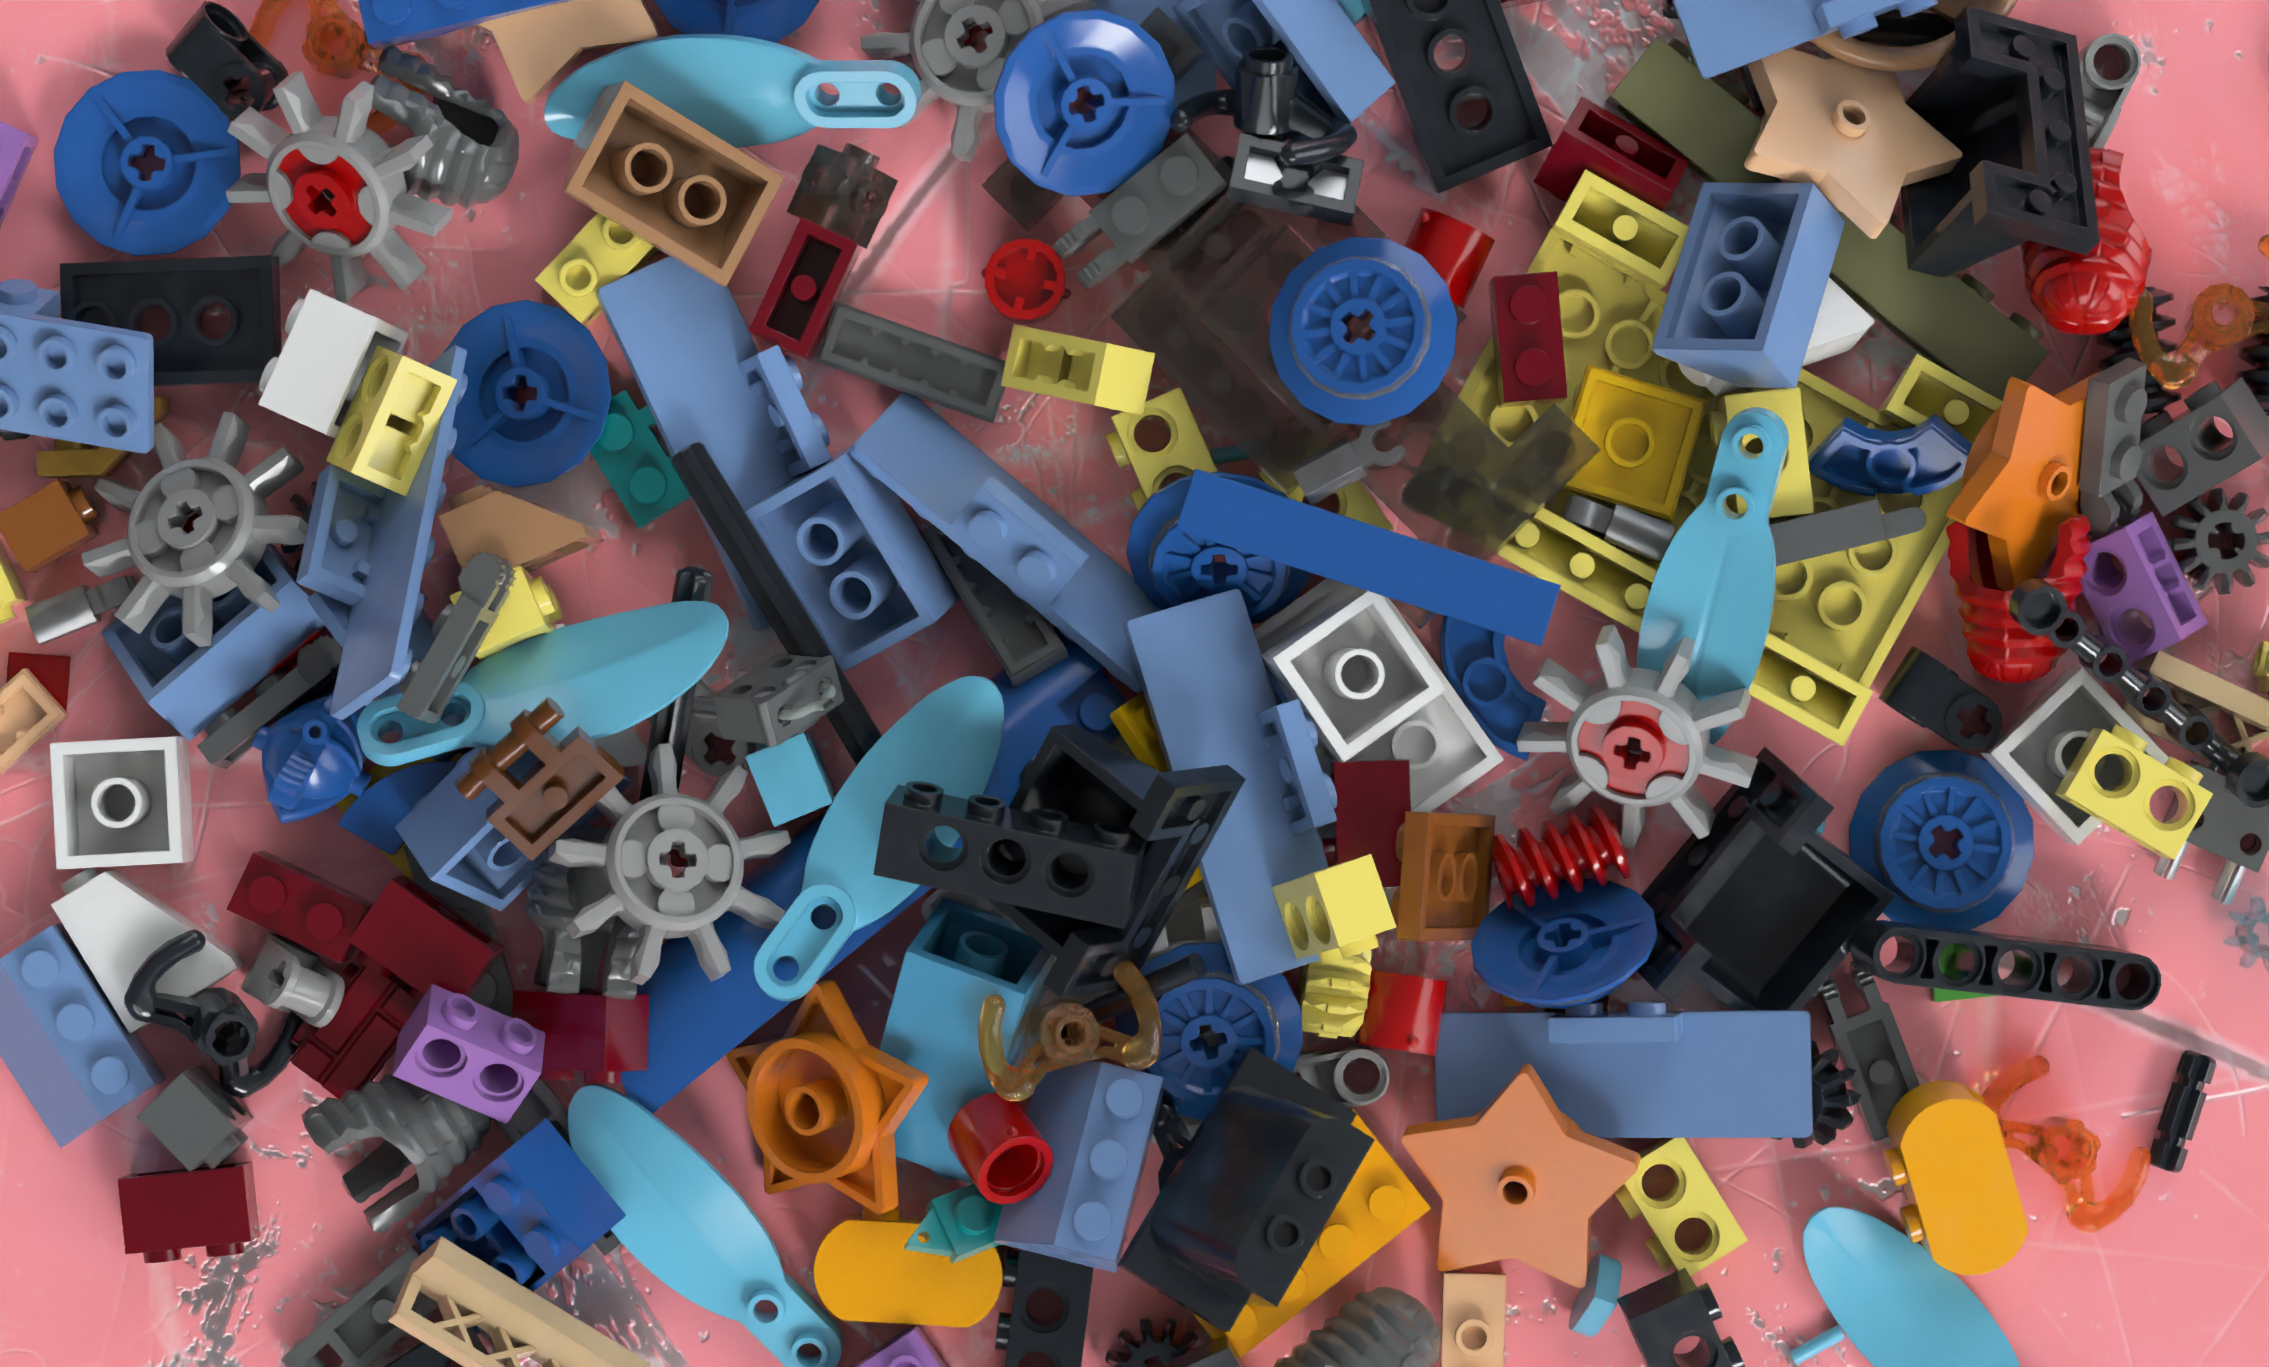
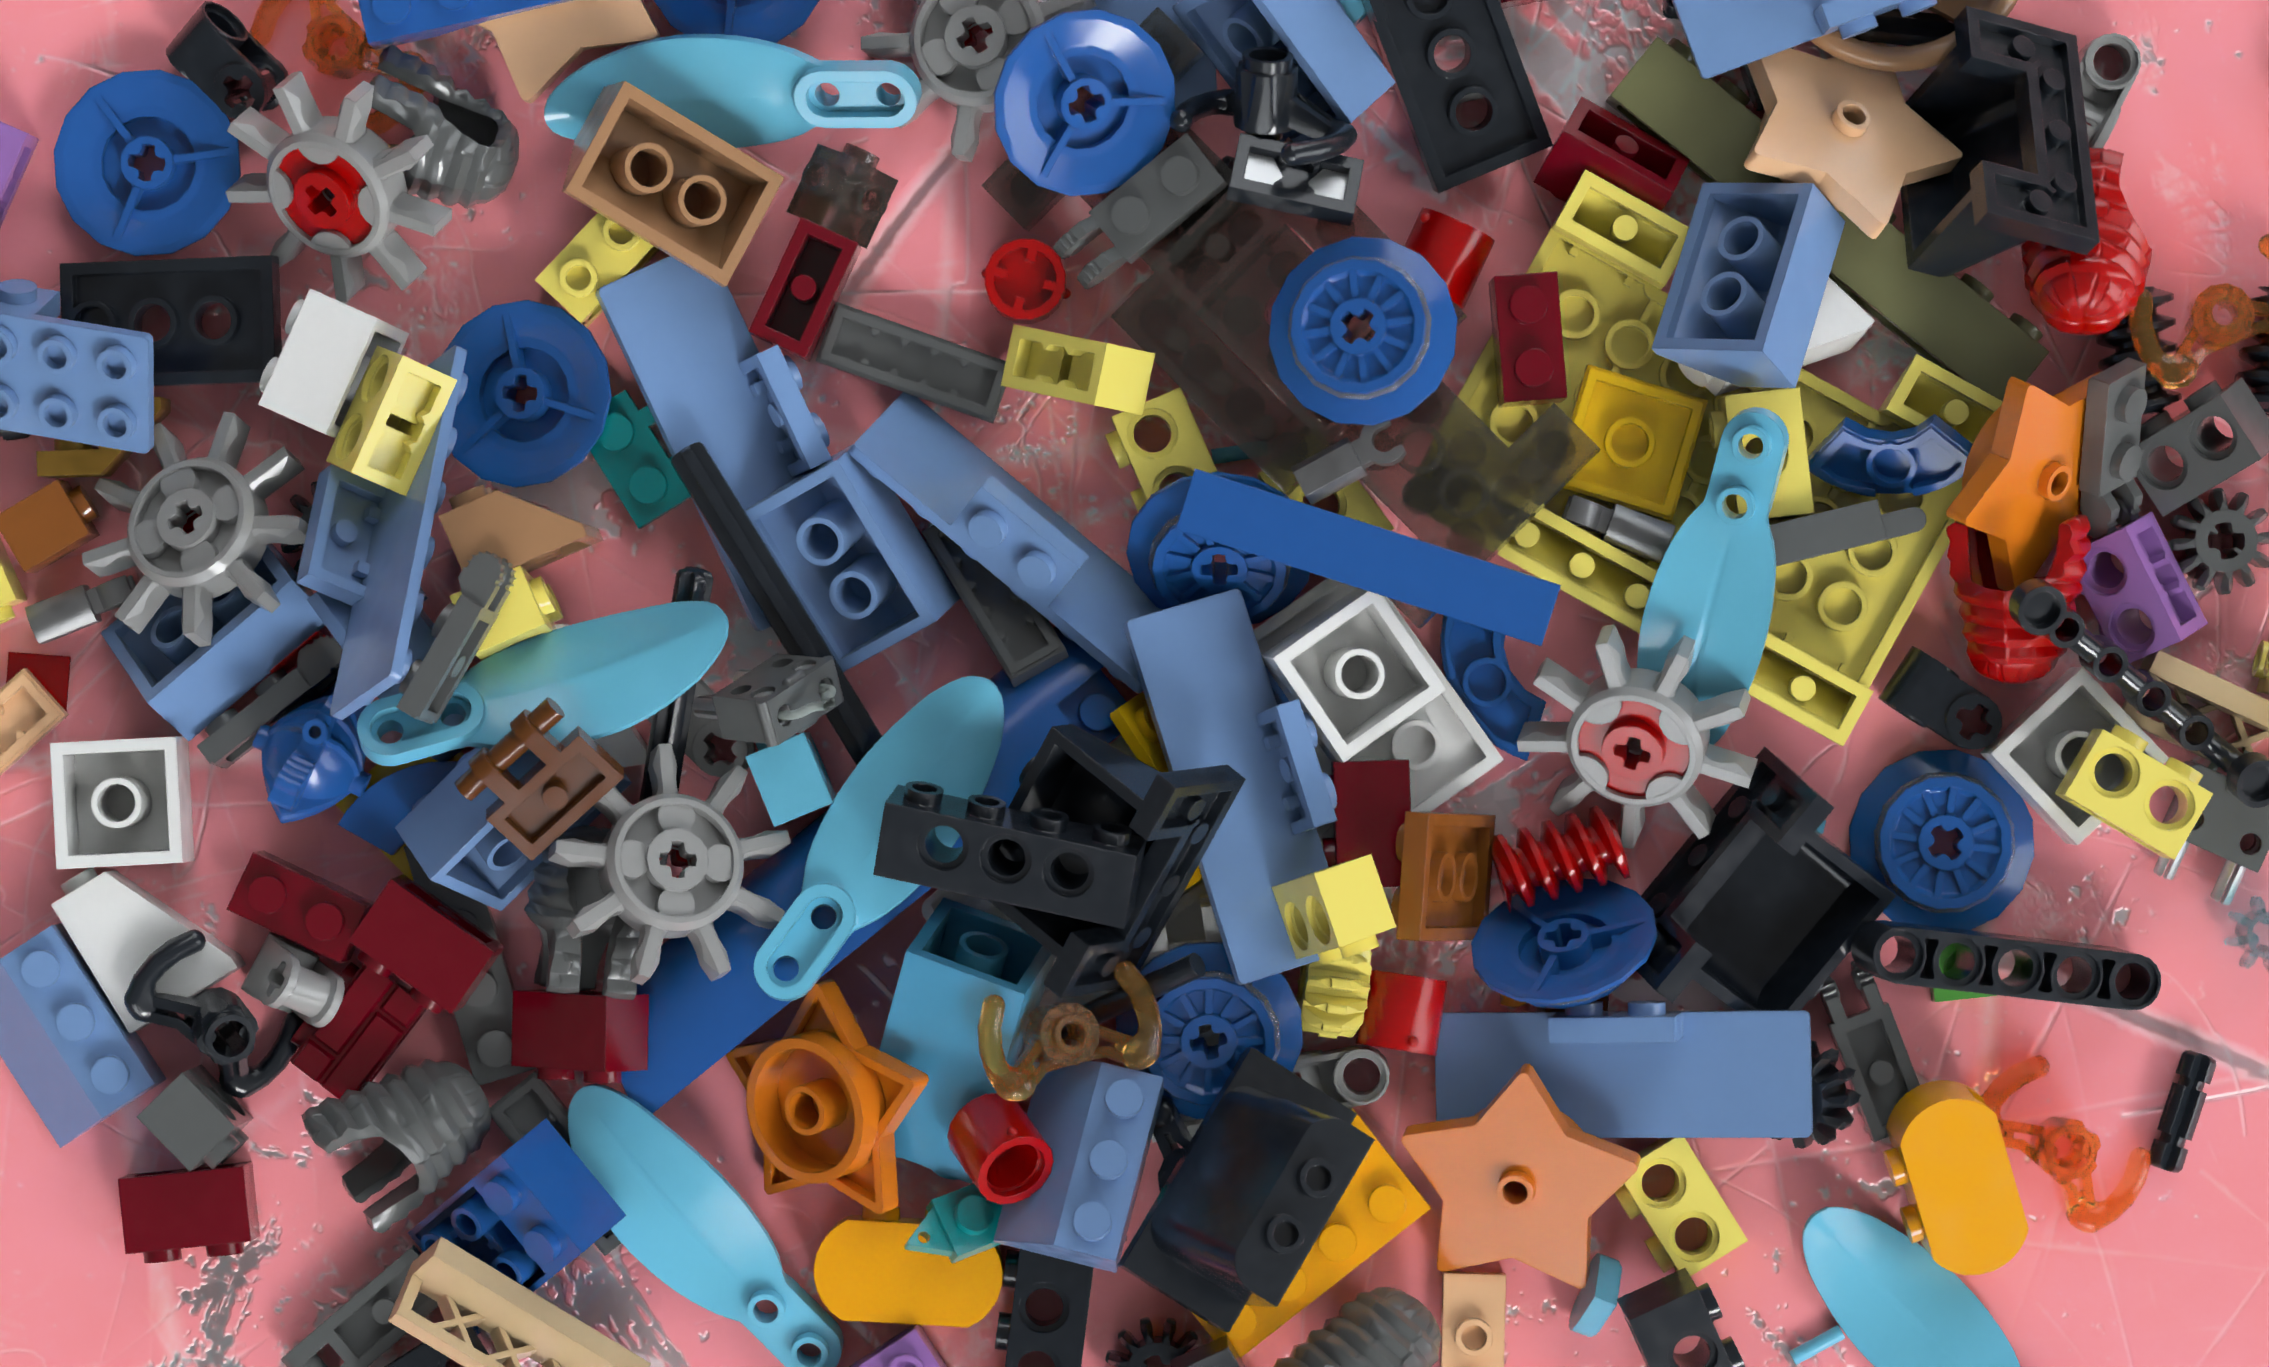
medium lavender brick [392,984,546,1124] -> none

